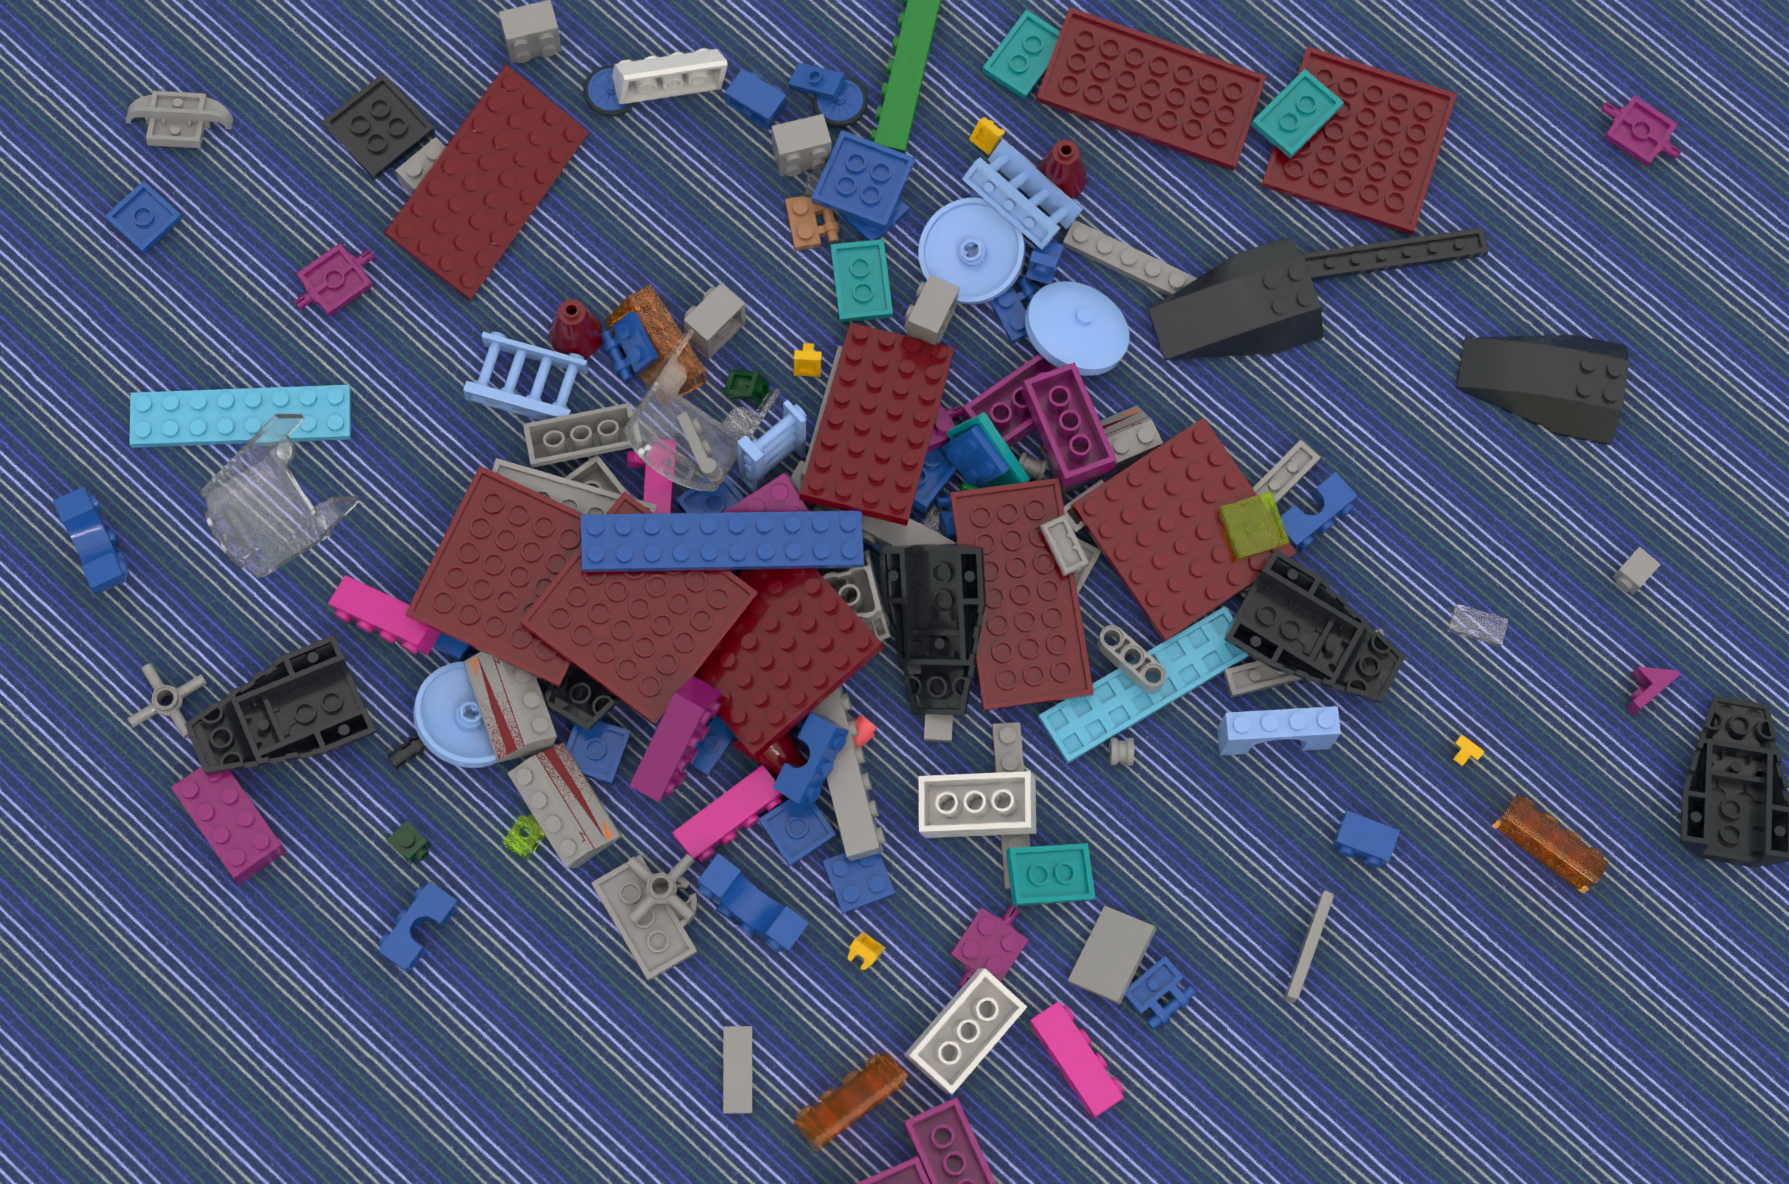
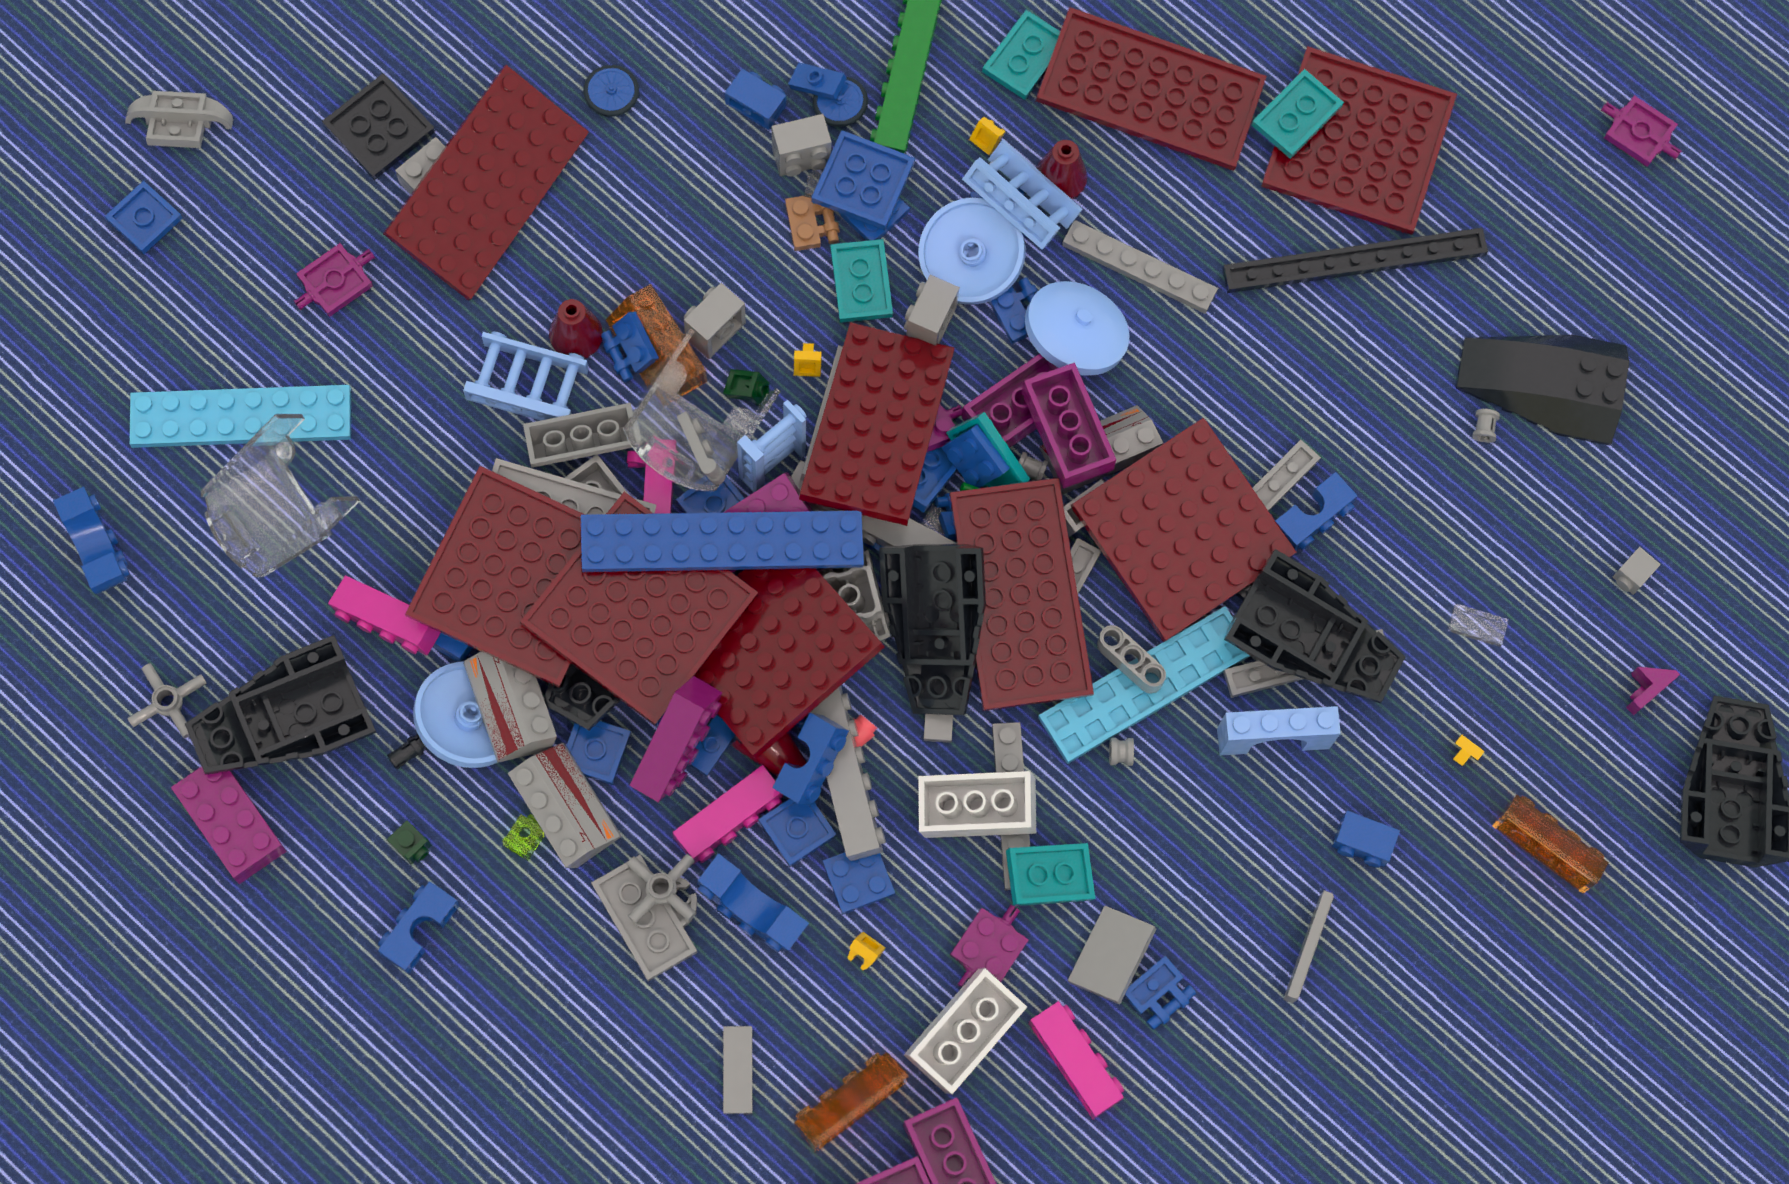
light grey brick [499,0,562,63] -> none
white slope [612,48,728,105] -> none
blue brick [1026,241,1063,285] -> none
light grey plate [1040,514,1089,577] -> none
black wedge [1148,237,1323,361] -> none
clear neon green tile [1219,491,1289,560] -> none
none -> light grey bush [1472,409,1500,443]

